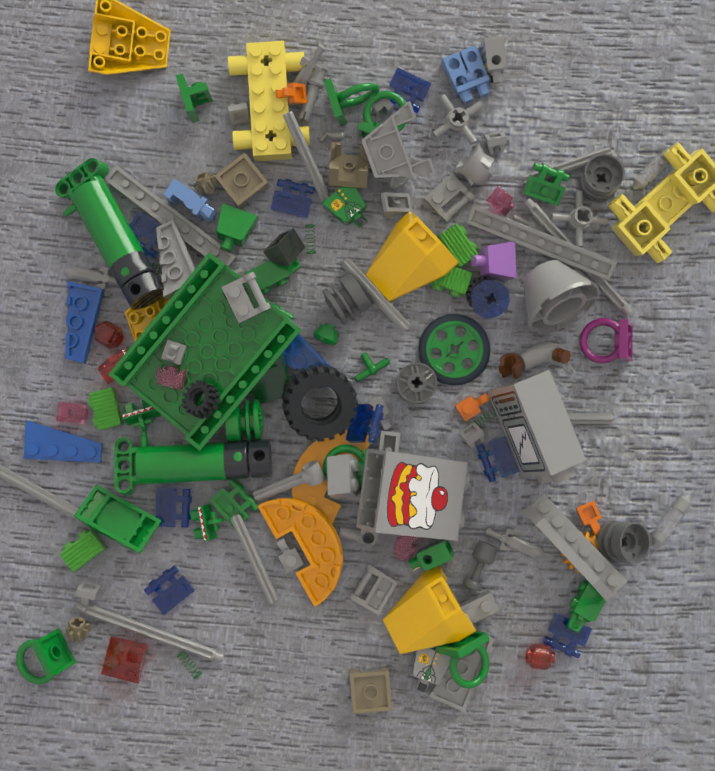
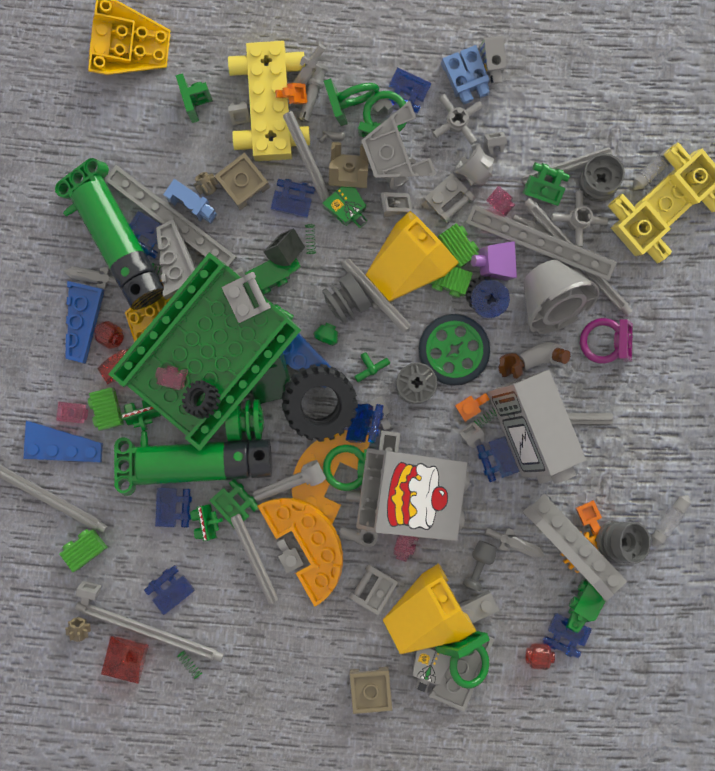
green tile [16,628,76,685] -> none
green slope [74,484,162,554] -> none
light grey tile [161,339,188,365] -> none
green torso [217,203,258,253] -> none
light grey brick [327,454,359,499] -> none
green torso [408,539,455,571] -> none

